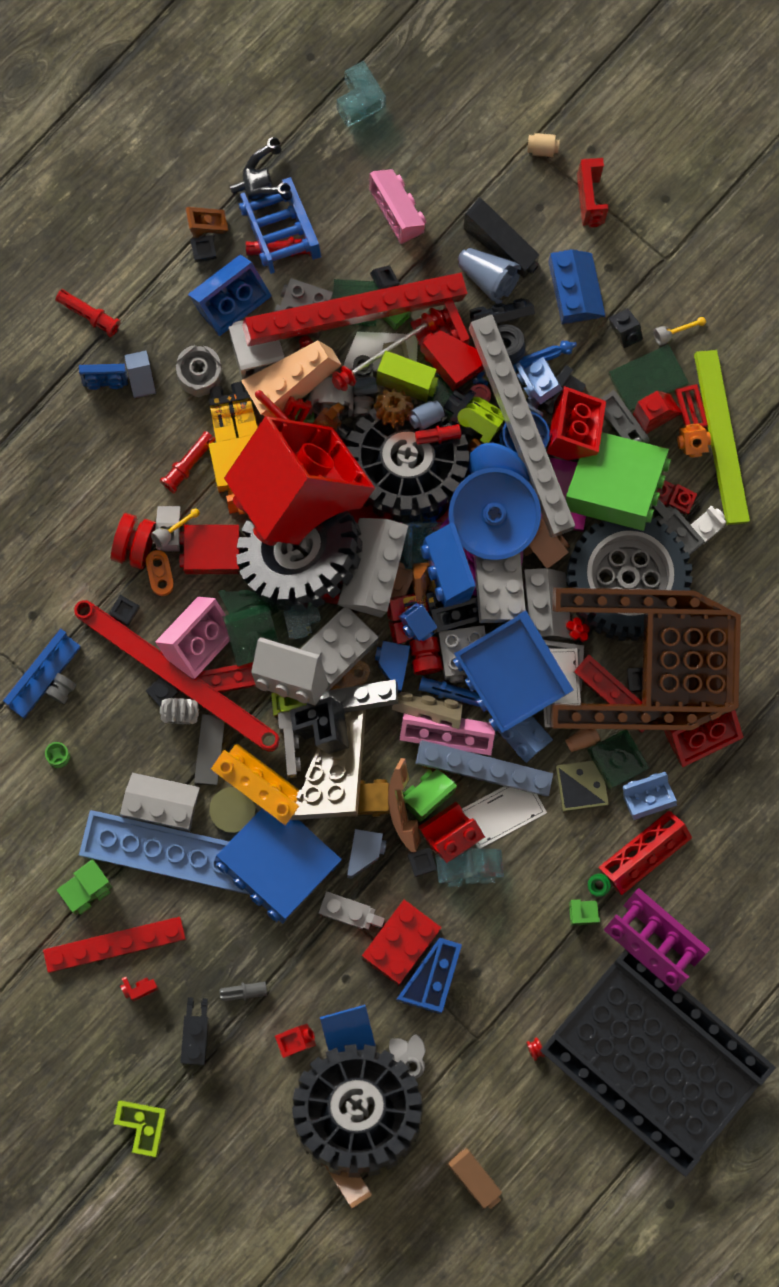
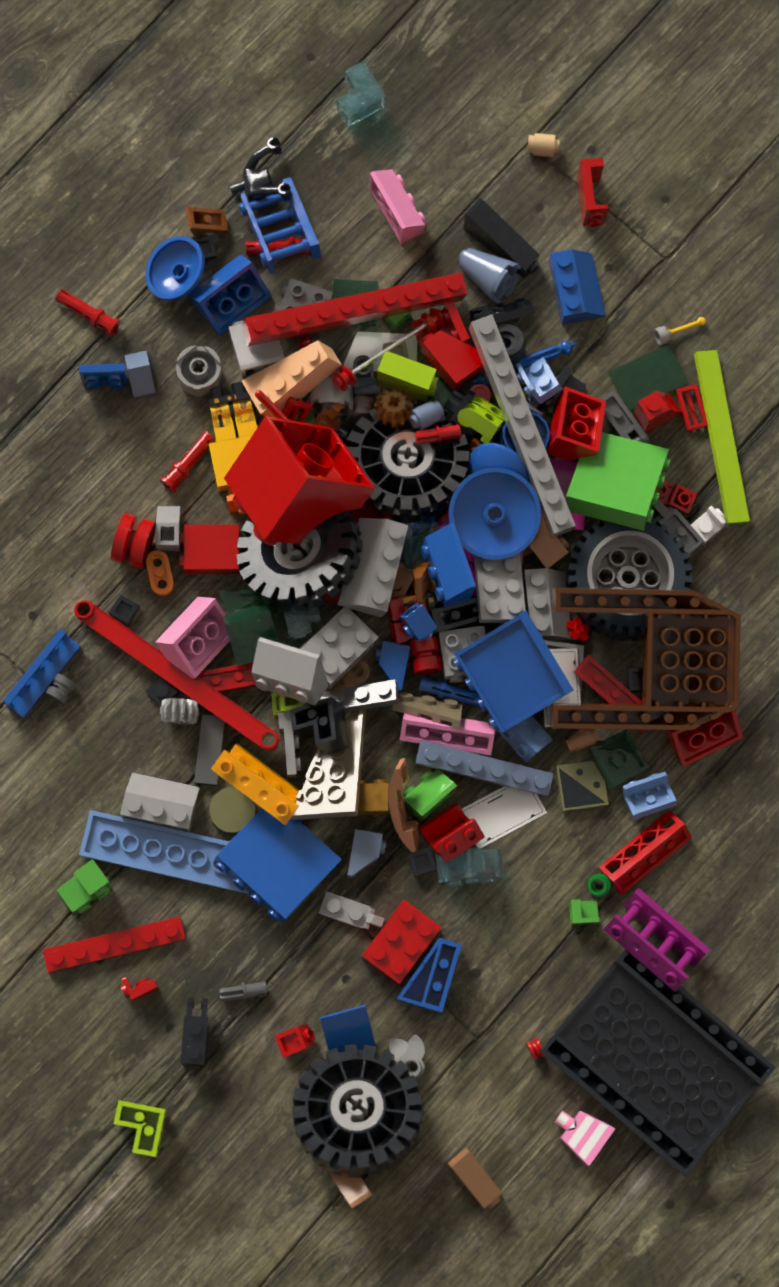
bright green wheel [45,742,70,768] -> none
hinge [151,509,200,548] -> none
black tile [370,265,400,290] -> none
black bracket [609,309,643,348] -> none
orange brick [677,424,711,457] -> none
none -> blue dish [145,236,205,301]
none -> torso [555,1111,615,1166]

